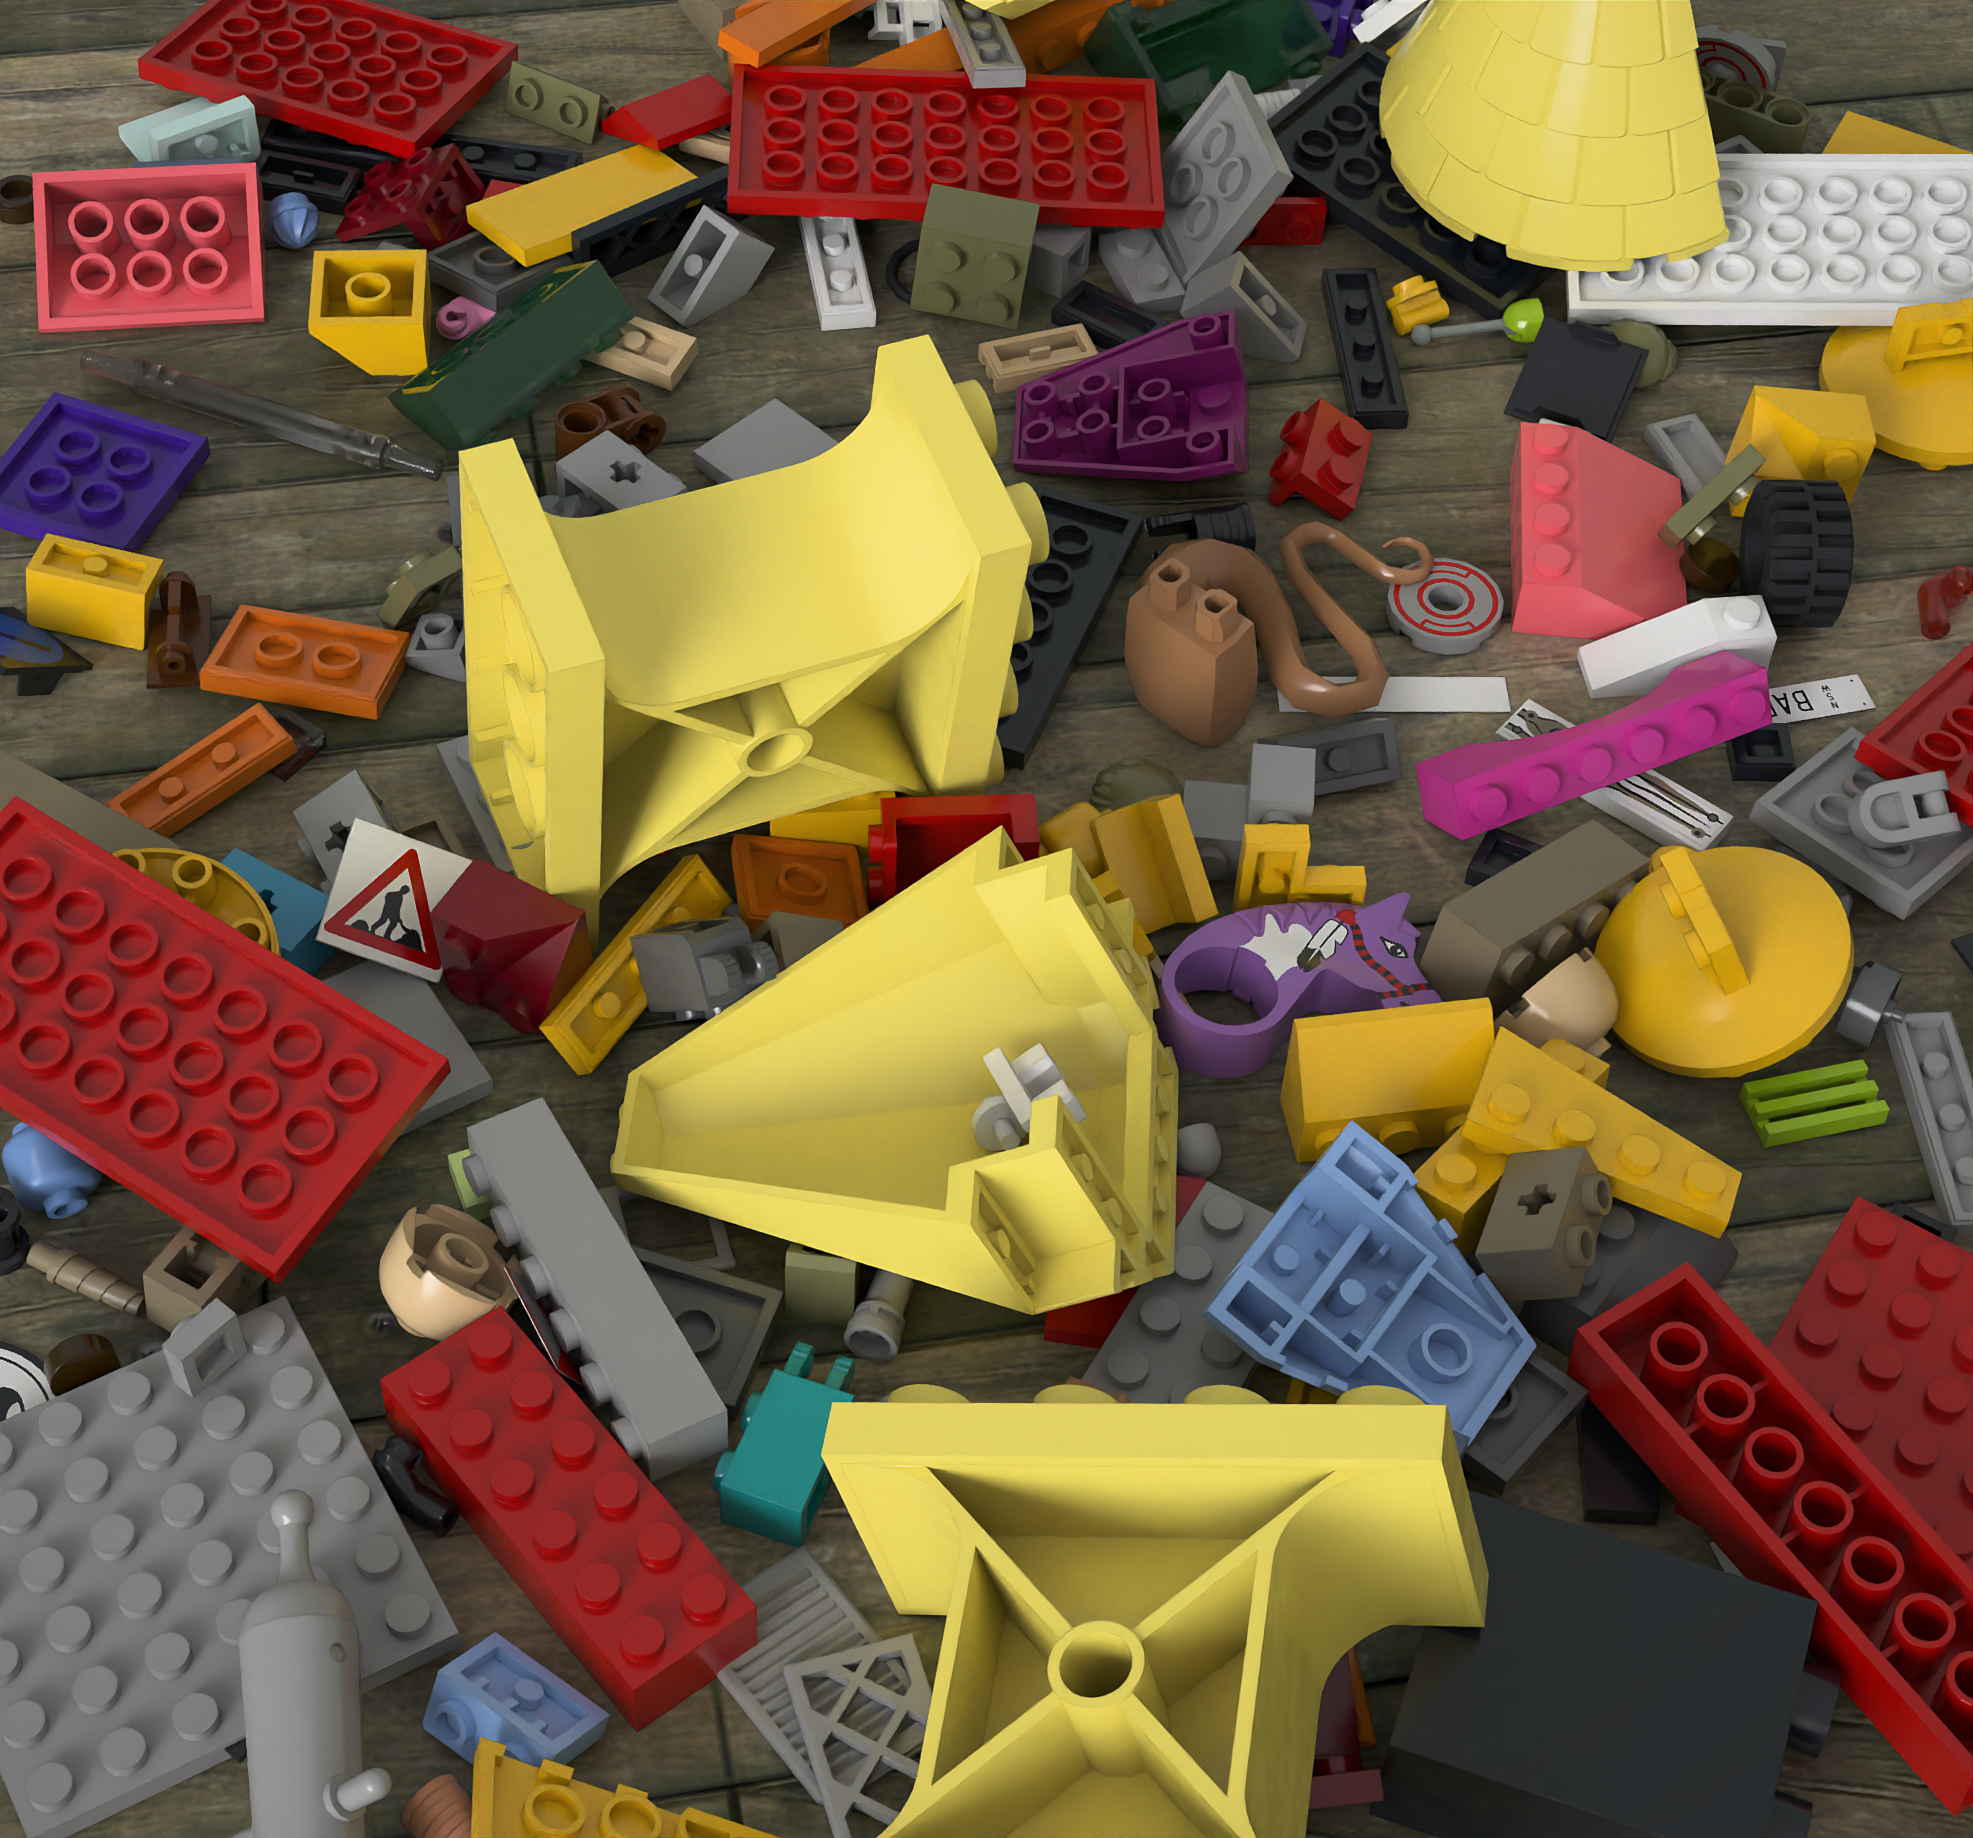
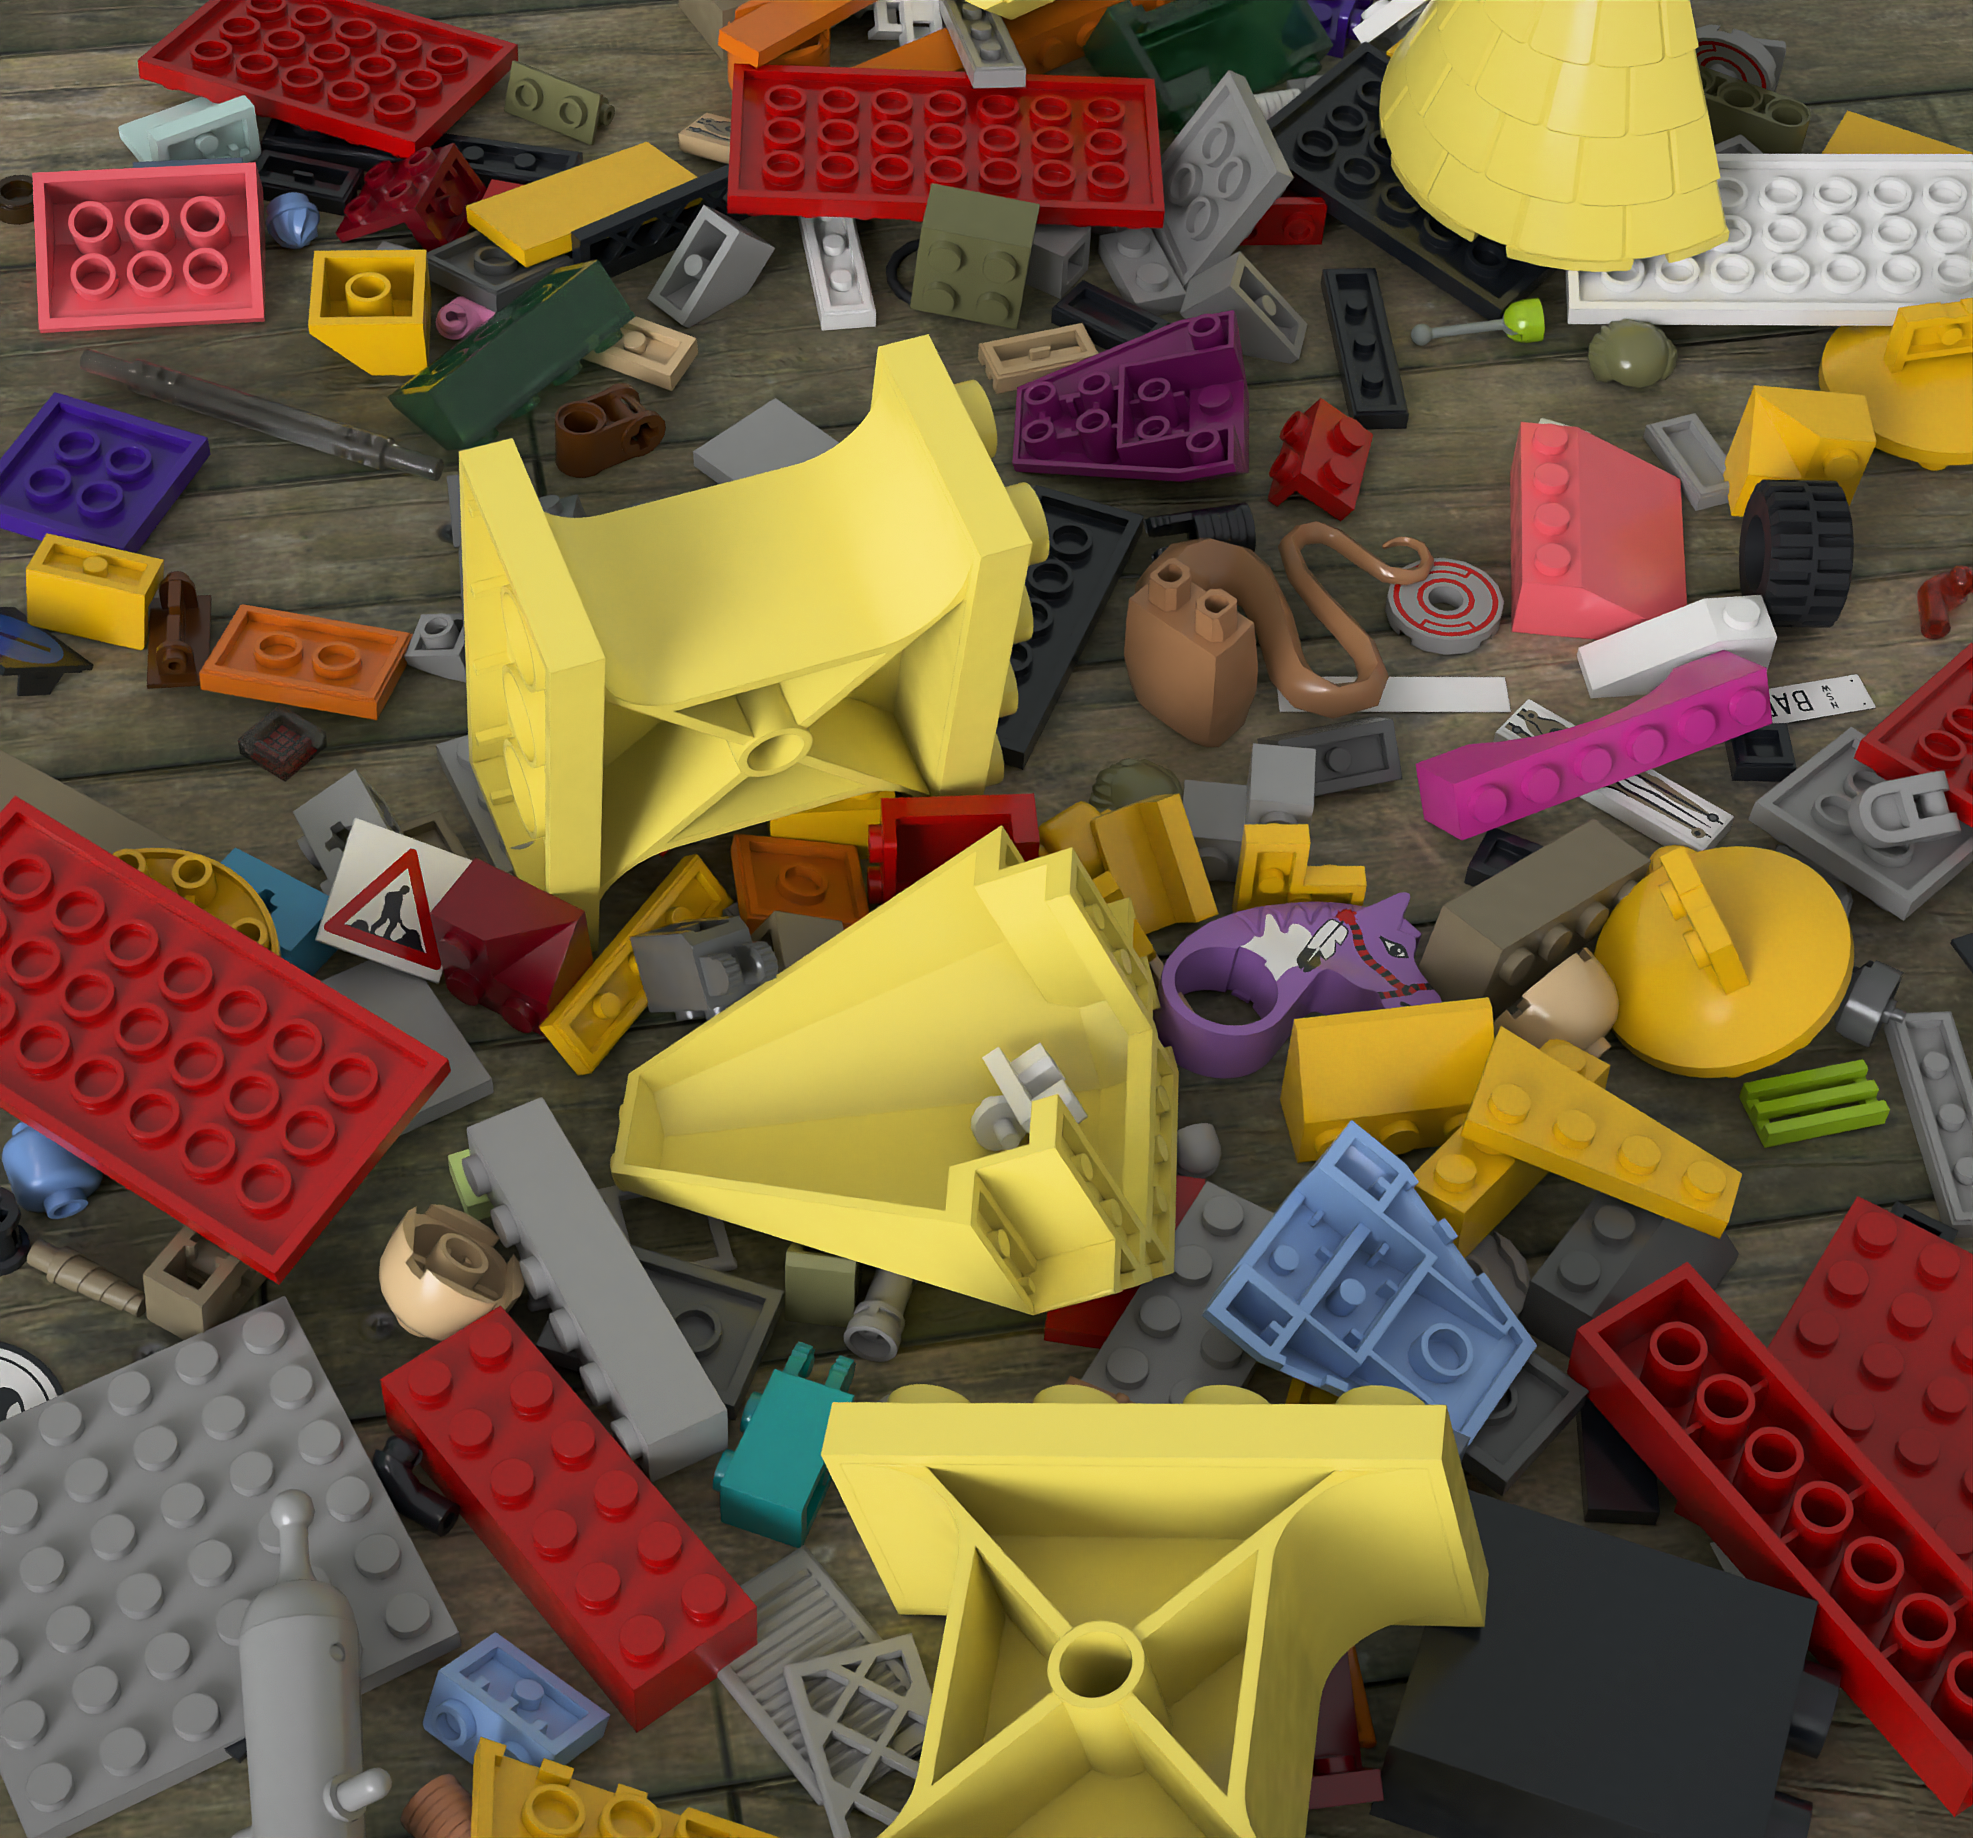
dark brown tile [44,1334,121,1397] -> none
orange tile [103,702,298,838] -> none
light grey plate [162,1297,247,1398] -> none
olive plate [377,546,463,631] -> none
sticker [504,1265,583,1385] -> none
light grey brick [556,430,687,517] -> none
red slope [601,73,732,150] -> none
yellow plate [1385,275,1449,336] -> none
dark tan brick [1475,1146,1612,1302] -> none
black piece [1504,316,1649,444] -> none
olive plate [1657,444,1766,550] -> none
dark brown tile [1679,537,1741,594] -> none

